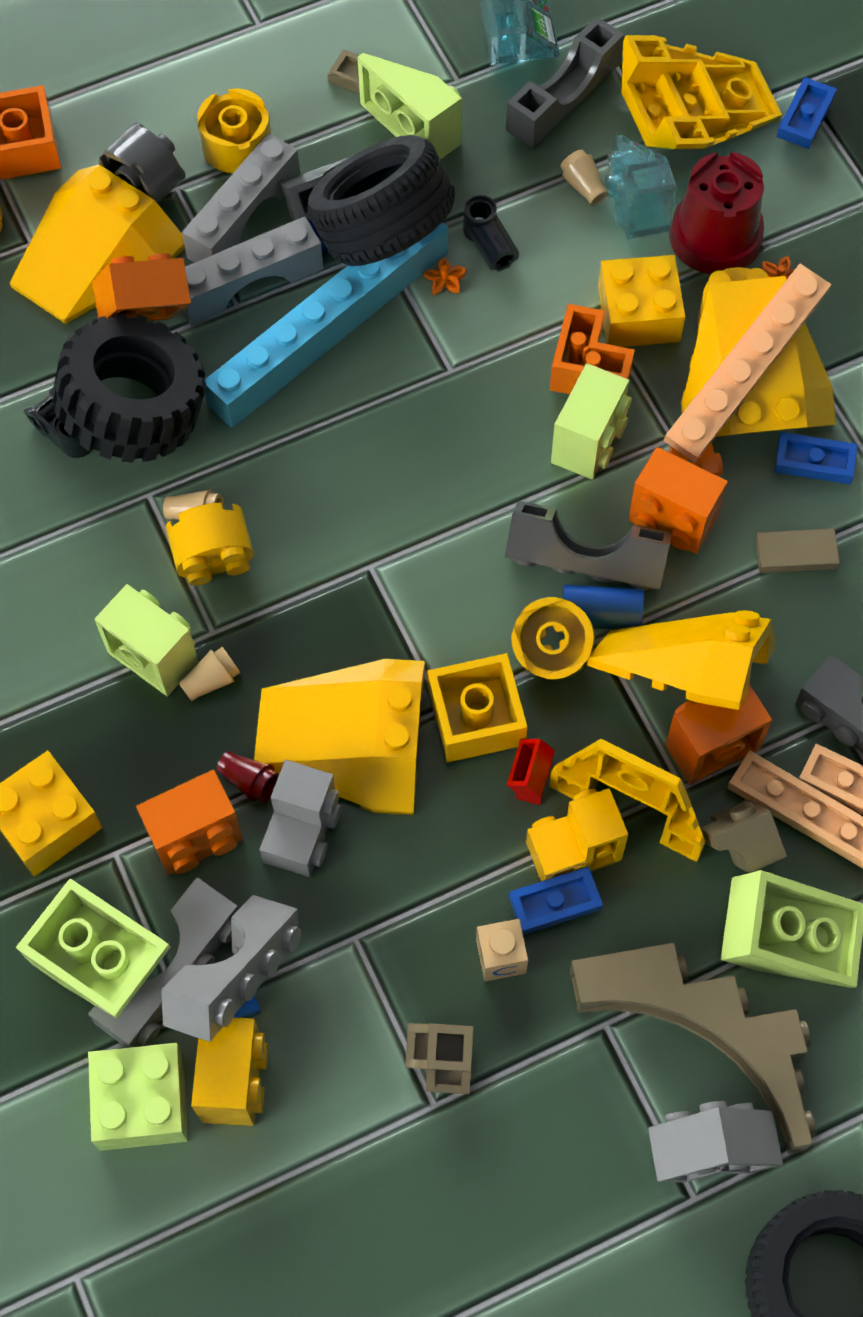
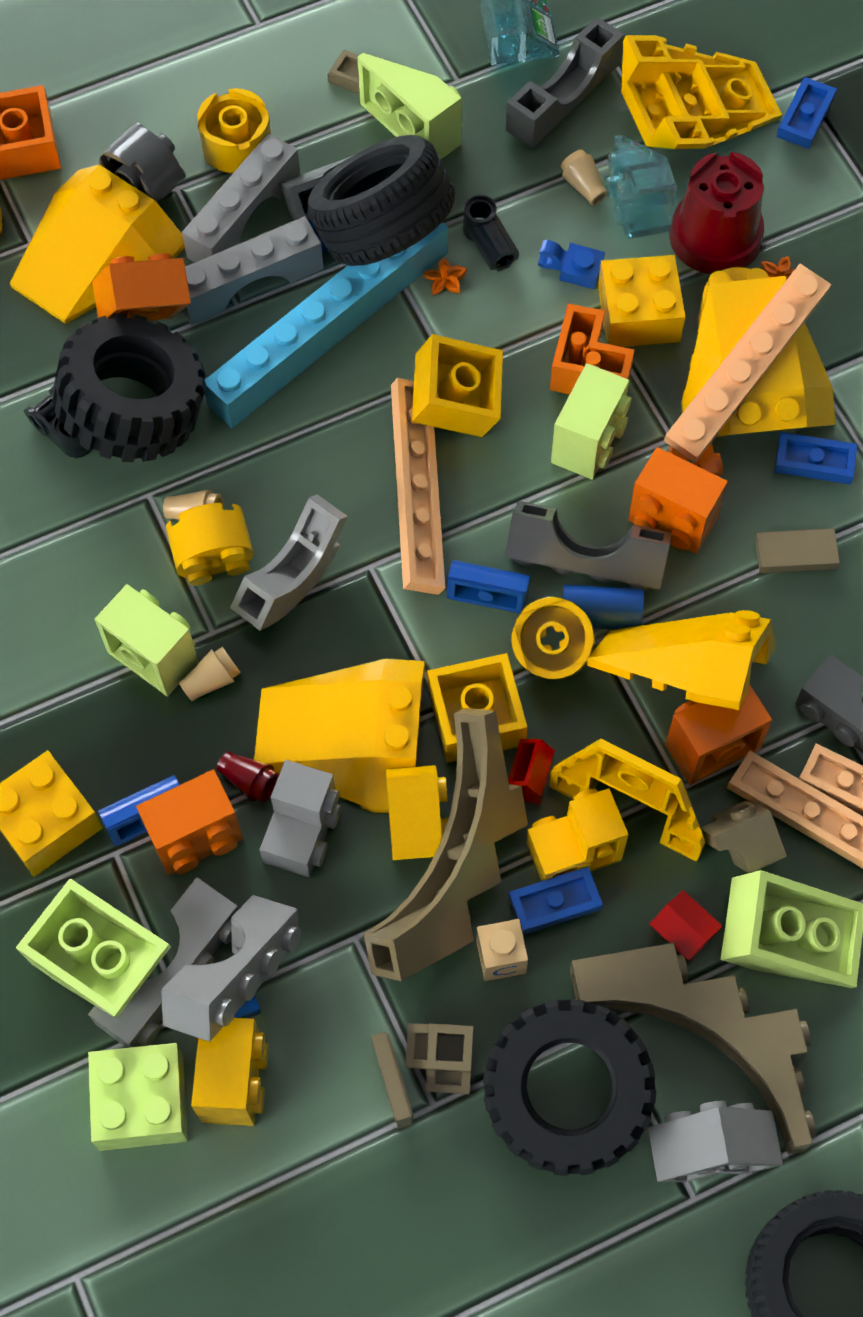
none -> blue brick [98,775,179,846]
none -> light grey arch [230,494,348,630]
none -> dark tan arch [364,708,528,981]
none -> dark tan tile [371,1032,414,1129]
none -> yellow brick [386,765,448,860]
none -> light nougat plate [391,377,446,595]
none -> yellow brick [412,334,503,437]
none -> blue brick [447,560,531,613]
none -> black tyre [483,999,656,1176]
none -> blue plate [538,240,605,289]
none -> red piece [649,890,722,962]

